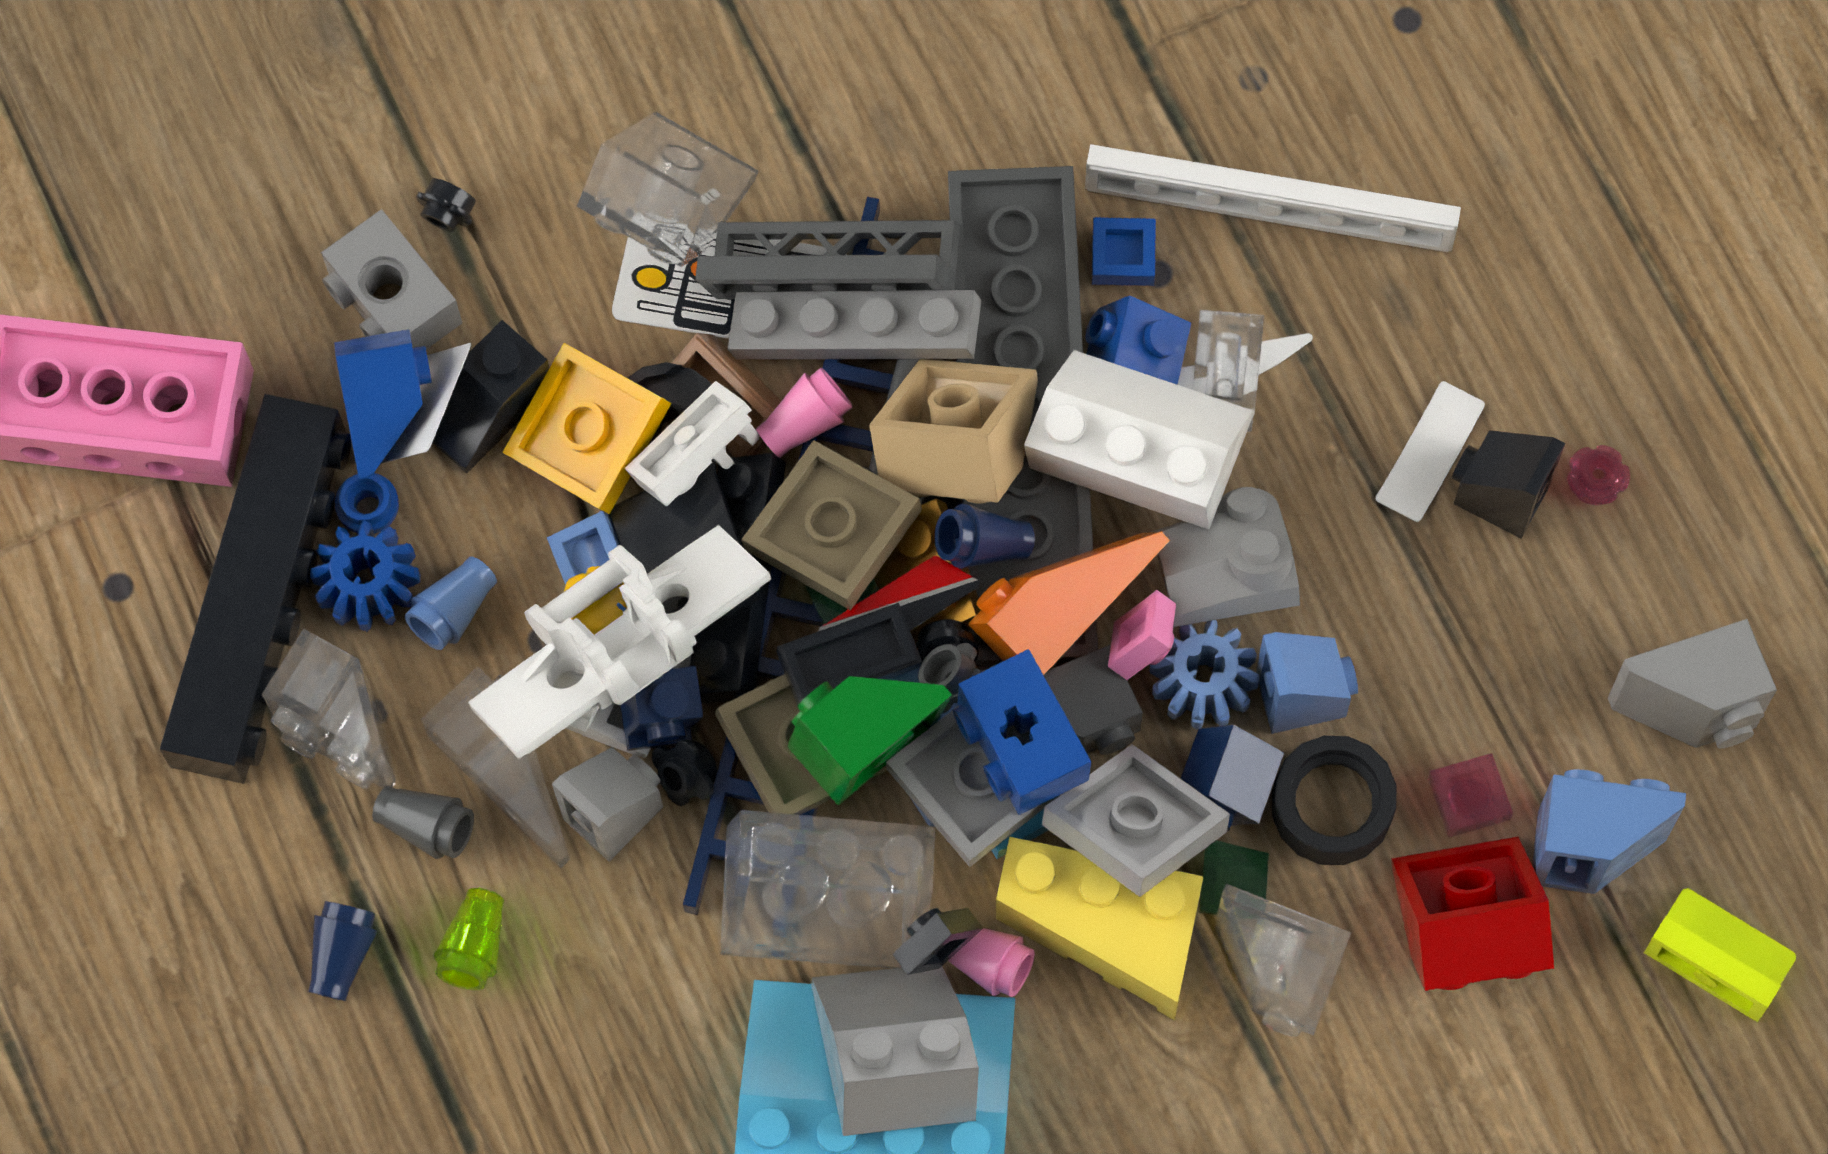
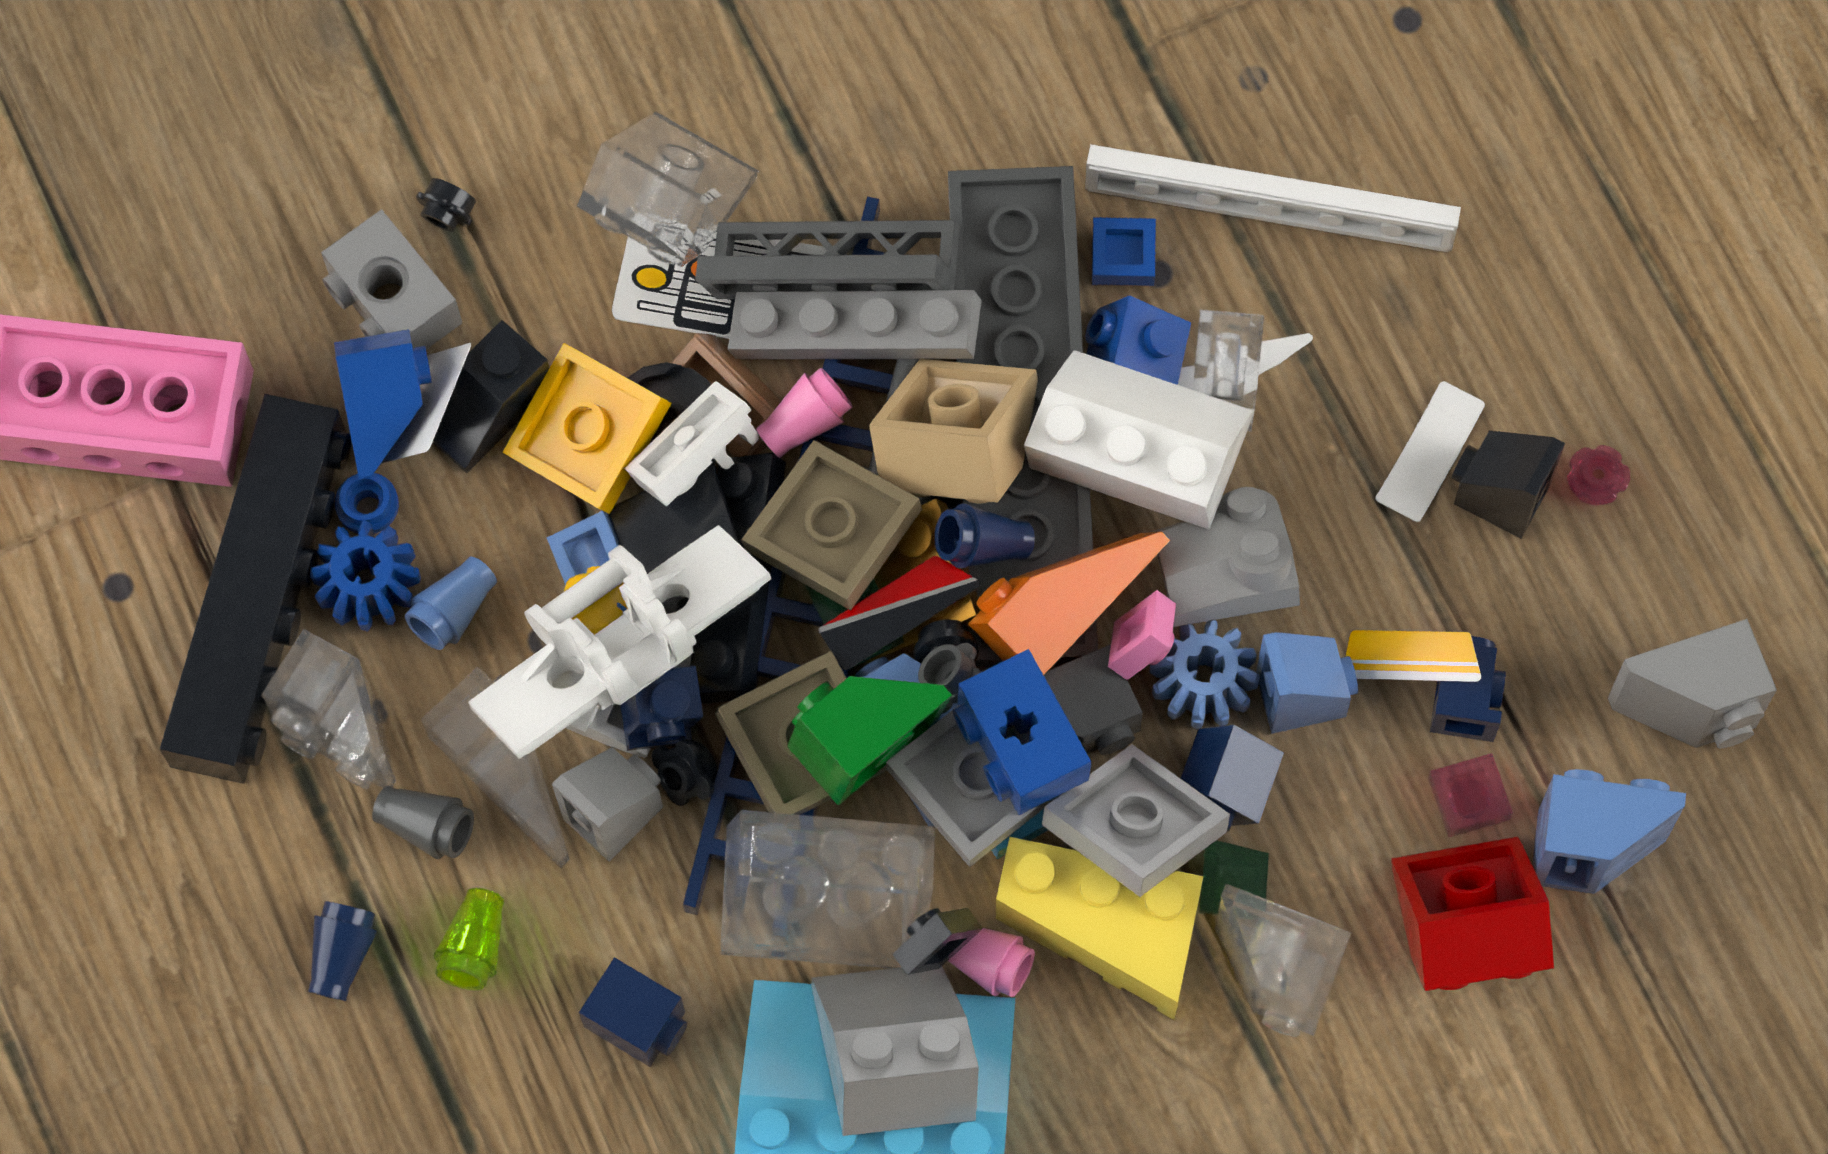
black tile [776,603,922,711] -> none
black tyre [1272,735,1397,865] -> none
neon yellow panel [1644,888,1796,1022] -> none
none -> dark blue brick [579,957,688,1067]
none -> yellow sticker [1345,630,1481,682]
none -> dark blue brick [1430,636,1506,742]

